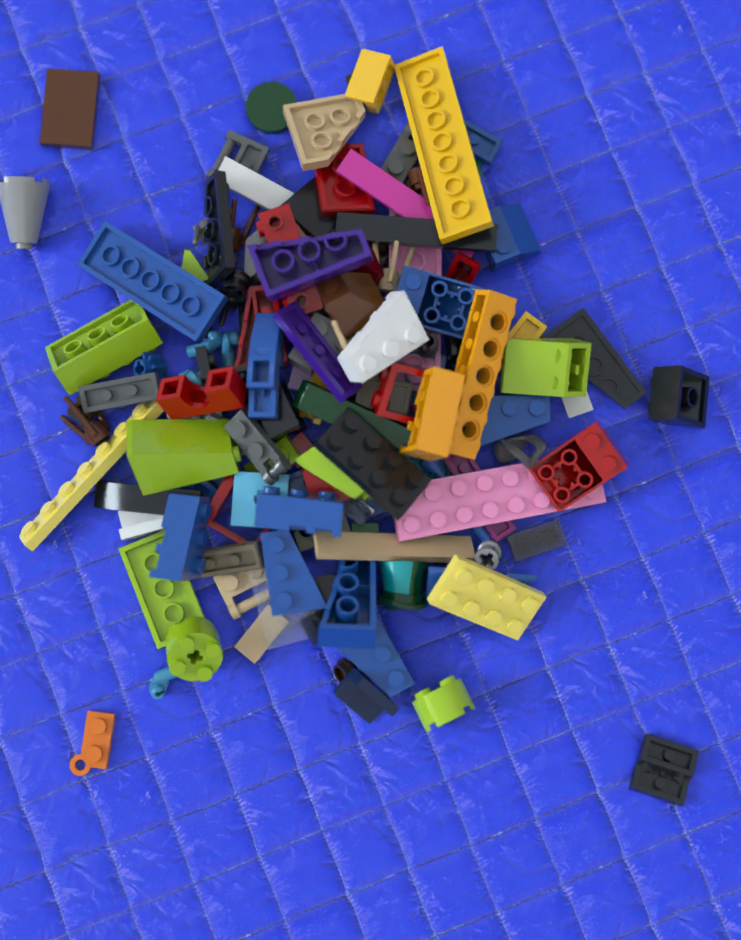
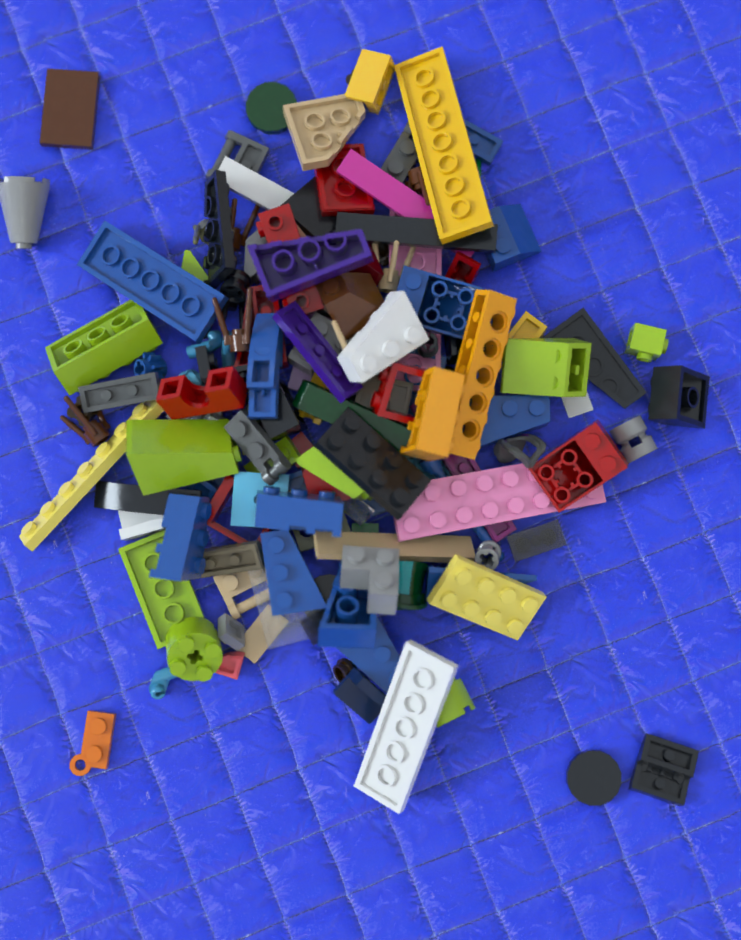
none -> reddish brown plant [212,287,253,352]
none -> coral tile [215,651,245,680]
none -> light grey plate [218,613,245,651]
none -> light grey brick [340,545,399,615]
none -> white plate [354,640,459,814]
none -> black tile [566,750,621,806]
none -> light grey wheel [609,415,658,463]
none -> lime brick [625,322,669,362]

